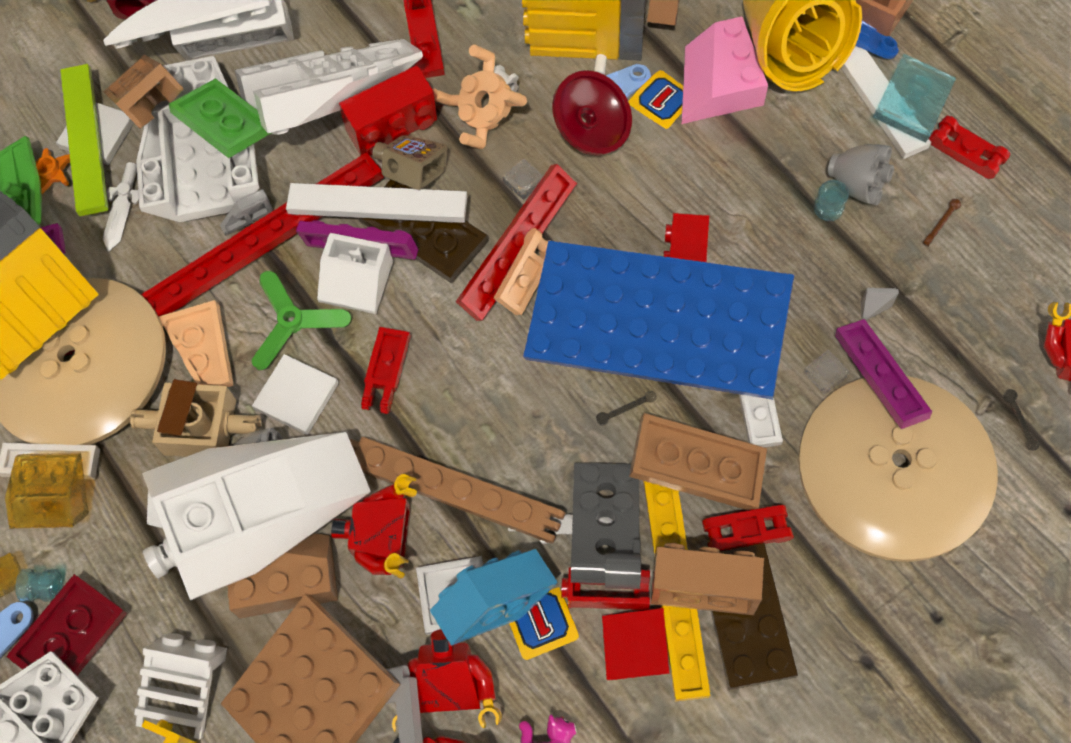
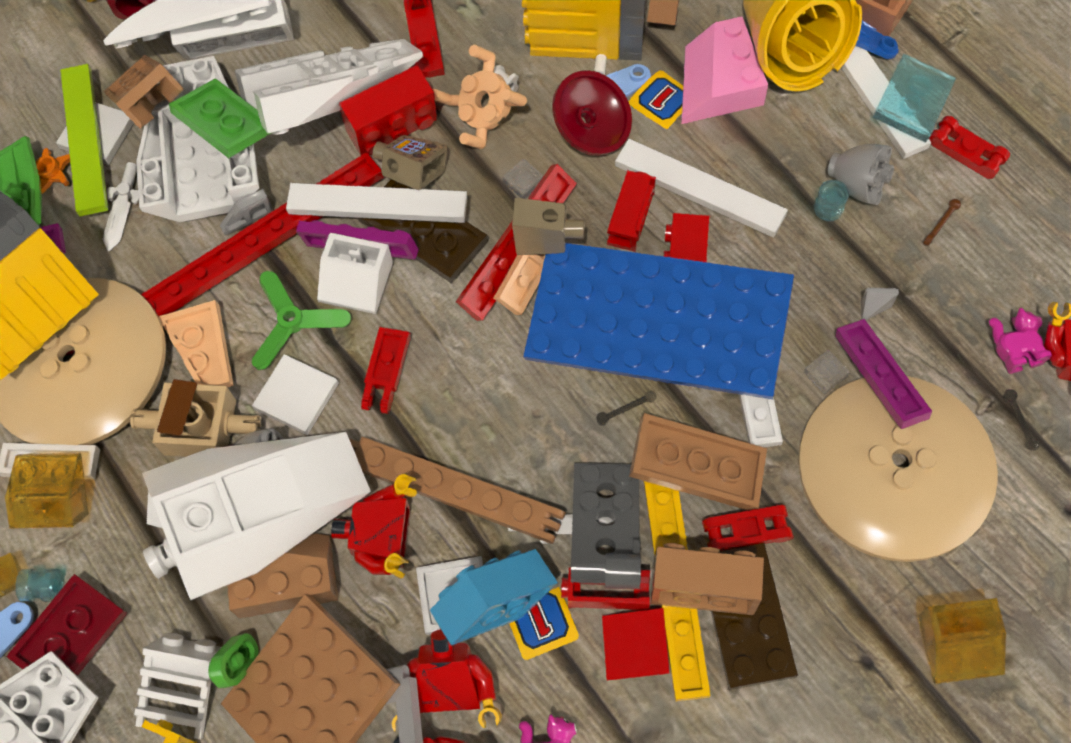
none -> bright green plate [208,633,258,688]
none -> dark tan torso [512,198,585,255]
none -> red window [607,170,656,252]
none -> white tile [615,139,788,238]
none -> clear yellow slope [918,598,1006,684]
none -> dark pink animal [989,308,1052,374]

